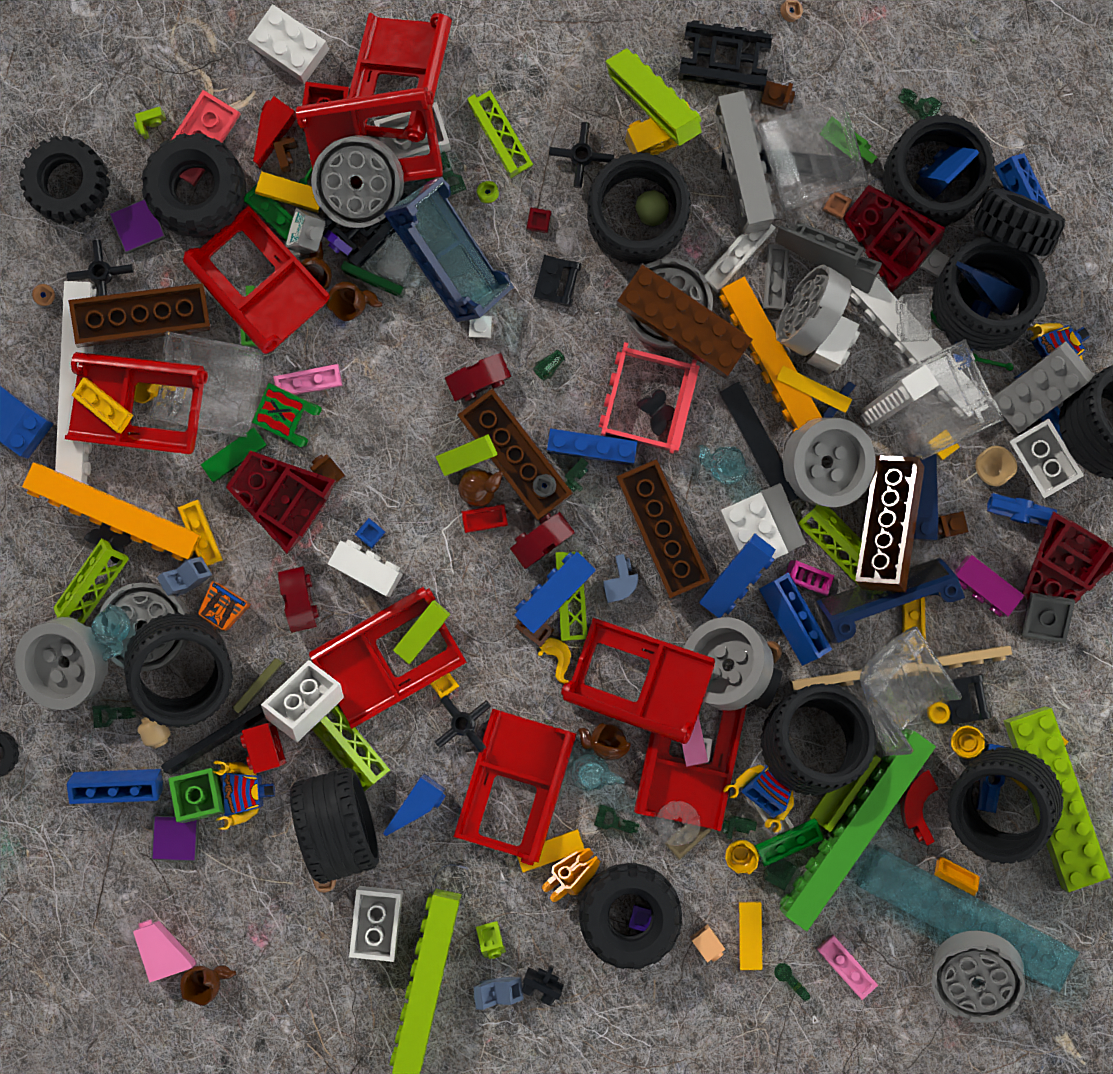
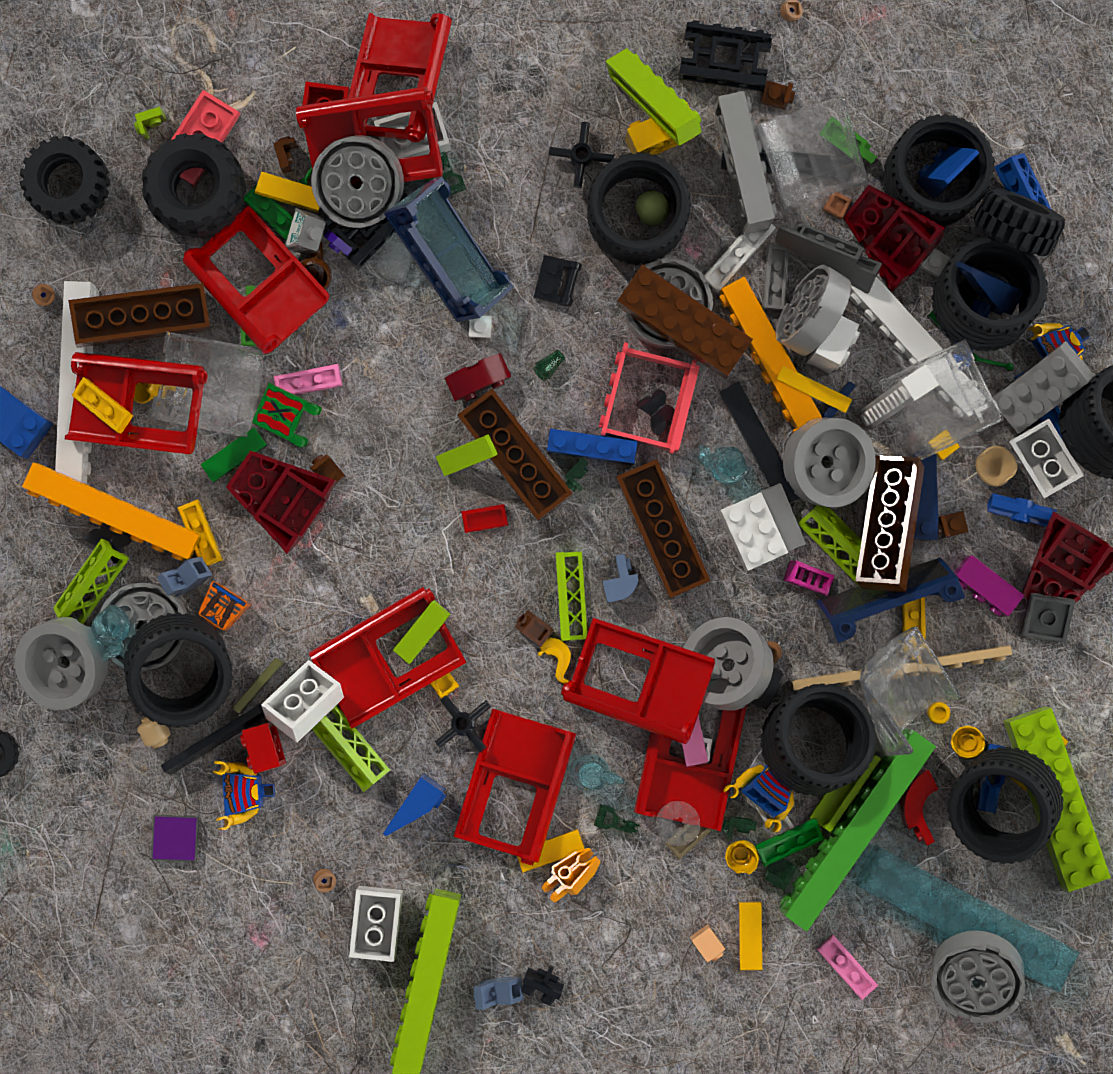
black bar [66,240,134,296] -> none
blue brick [66,769,164,804] -> none
clear green piece [92,705,136,728] -> none
dark purple tile [109,199,167,254] -> none
bright pink slope [133,919,196,983] -> none
bright green brick [168,768,225,823] -> none
reddish brown hair [180,965,237,1006] -> none
white brick [247,4,329,84] -> none
red slope [253,96,297,169] -> none
dark red brick [278,566,320,633] -> none
black tyre [290,767,379,884] -> none
reddish brown hair [326,282,383,321] -> none
white brick [328,540,403,597] -> none
dark green tile [341,261,406,298] -> none
blue tile [355,518,386,549] -> none
reddish brown hair [458,468,504,507] -> none
lime fence [467,90,533,178] -> none
lime tile [476,181,499,203] -> none
lime bracket [476,921,506,959] -> none
dark red brick [510,512,575,569] -> none
blue brick [514,552,596,634] -> none
dark red tile [526,207,552,234] -> none
dark grey tile [533,474,556,497] -> none
reddish brown hair [578,723,631,760] -> none
black tyre [579,863,682,970] -> none
dark purple plate [628,905,651,931] -> none
blue brick [699,533,776,618] -> none
blue brick [759,572,832,666] -> none
clear green piece [774,963,810,1001] -> none
clear piece [895,293,932,342] -> none
clear green piece [898,88,942,120] -> none
light orange tile [934,856,980,896] -> none
black plate [943,674,992,725] -> none

